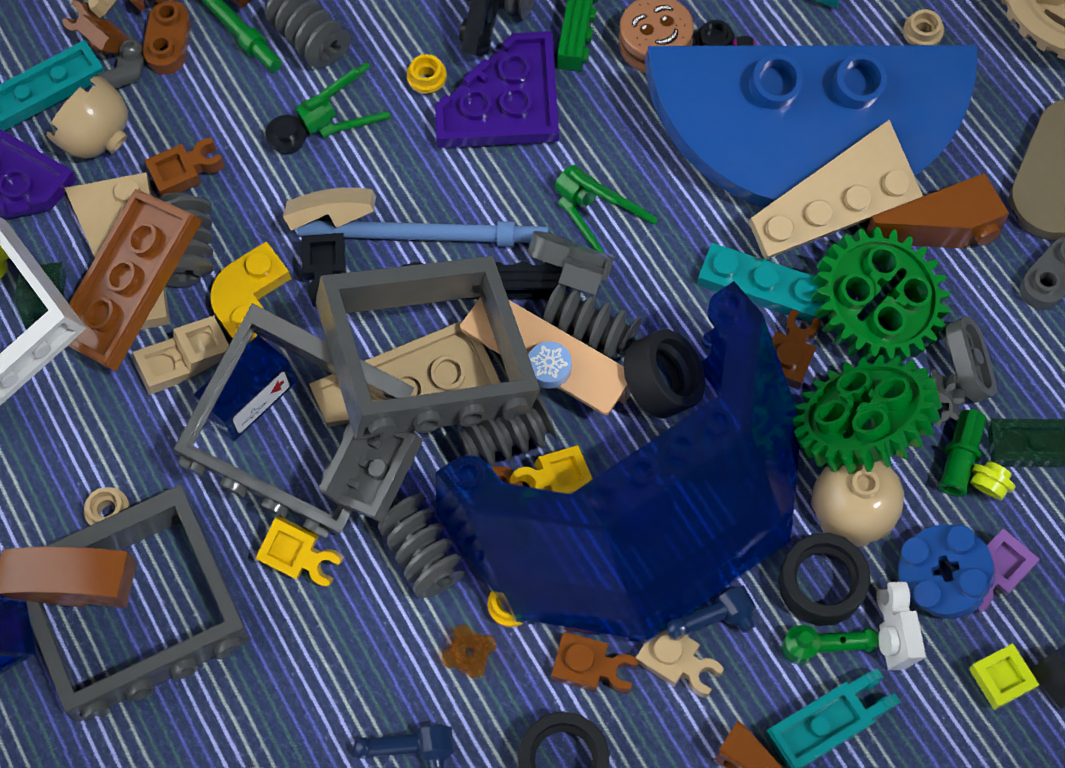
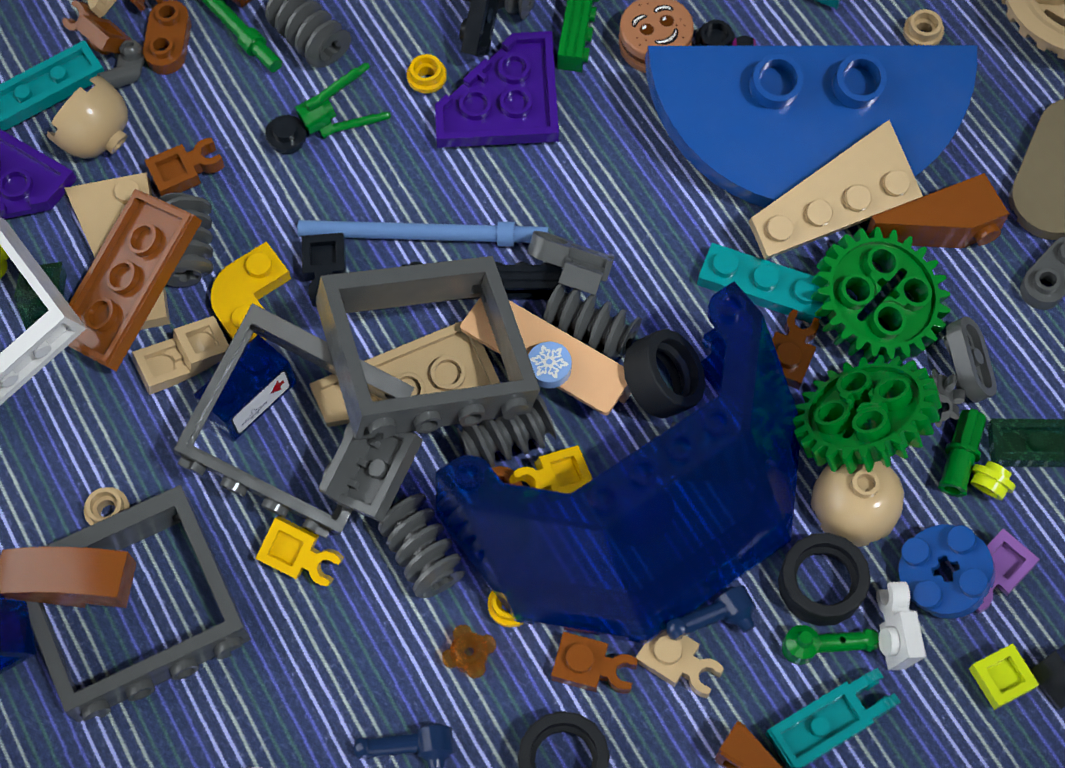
tan slope [283,188,376,231] -> none
green plant [555,165,658,253] -> none

